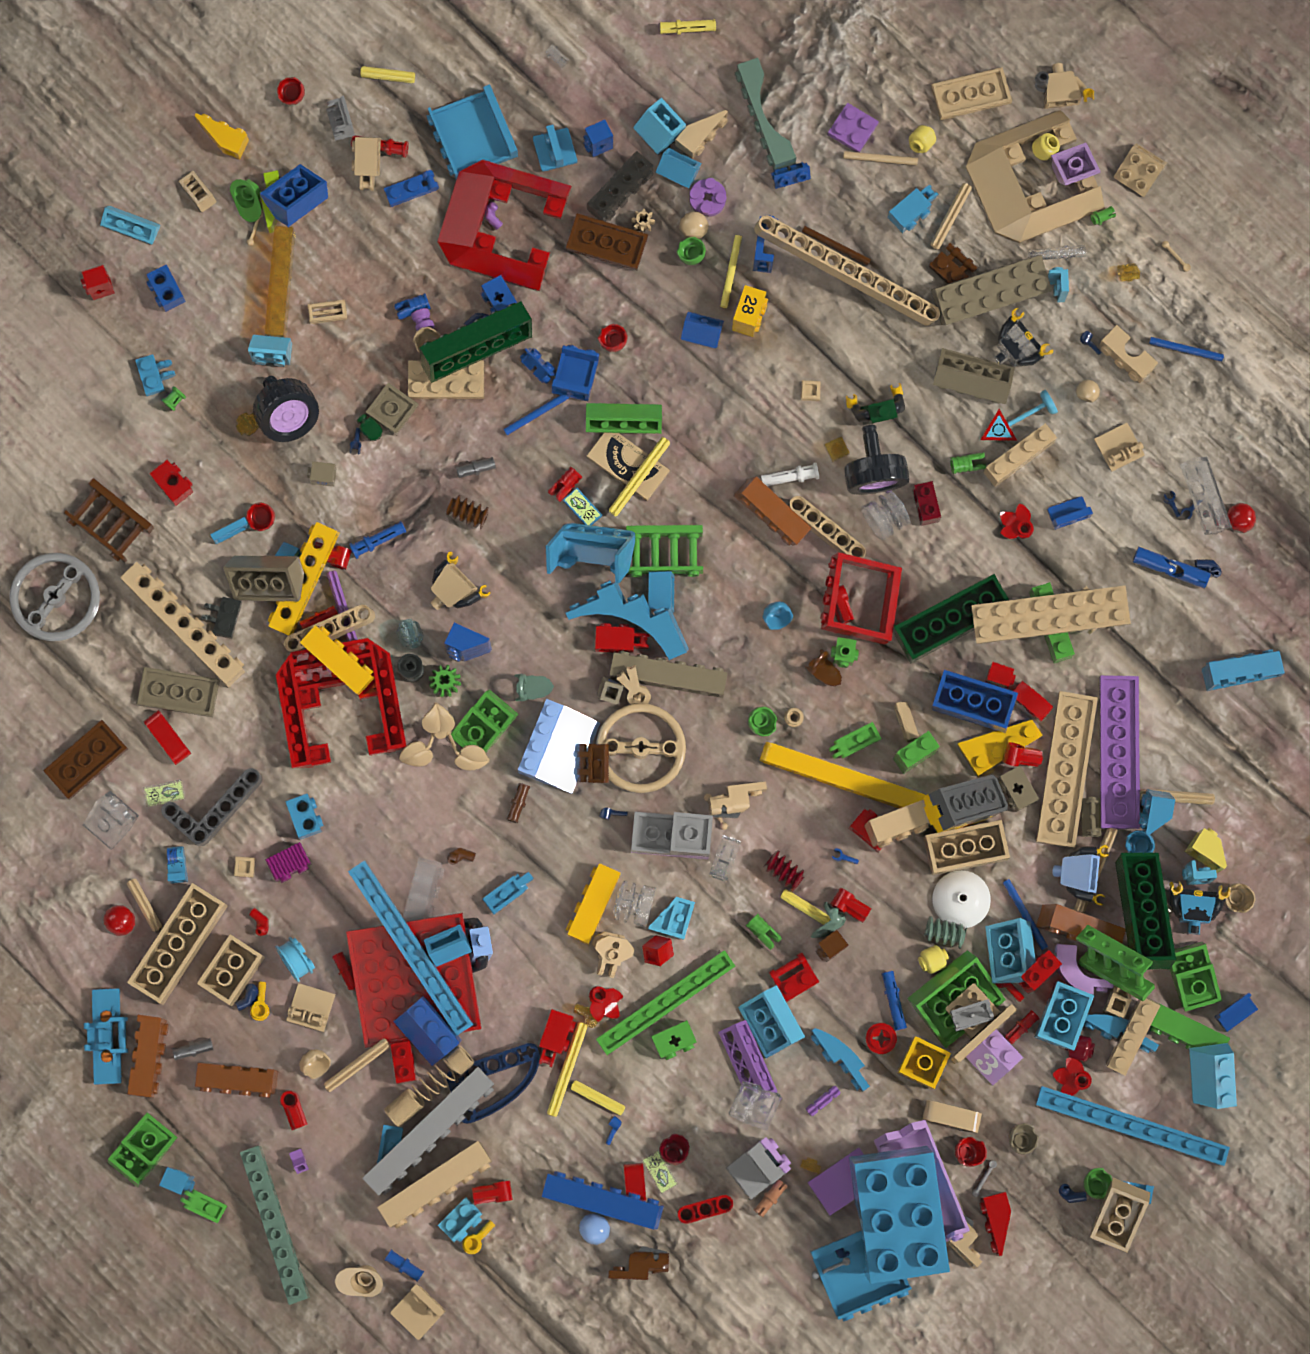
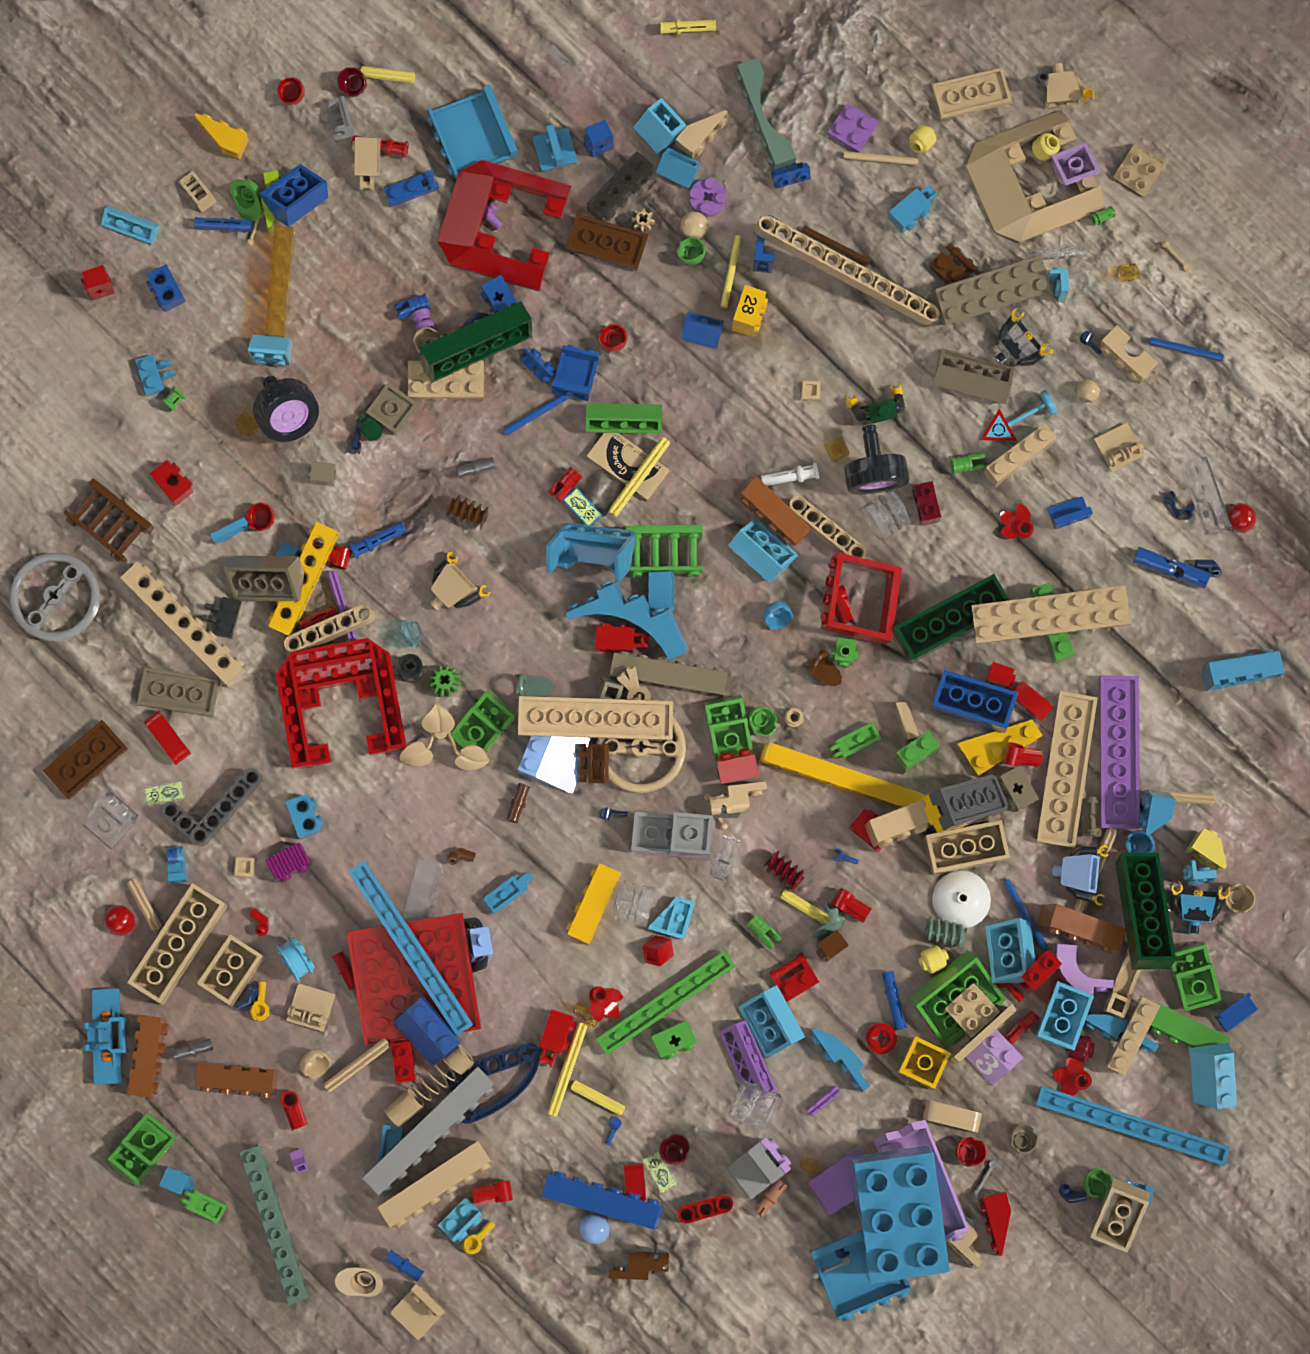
yellow brick [300,625,374,695] -> none
tan tile [307,300,347,324] -> none
dark azure brick [424,925,472,967] -> none
blue slope [444,622,492,662] -> none
tan hinge [592,931,634,978] -> none
tan axle [930,183,972,250] -> none
light grey hinge [950,999,994,1031] -> none
bright green fence [1076,925,1155,1002] -> none
none -> blue pin [194,217,252,232]
none -> dark red hair [337,67,367,97]
none -> tan plate [517,696,673,740]
none -> bright green slope [704,695,753,757]
none -> brick [715,748,759,784]
none -> medium azure slope [728,517,798,583]

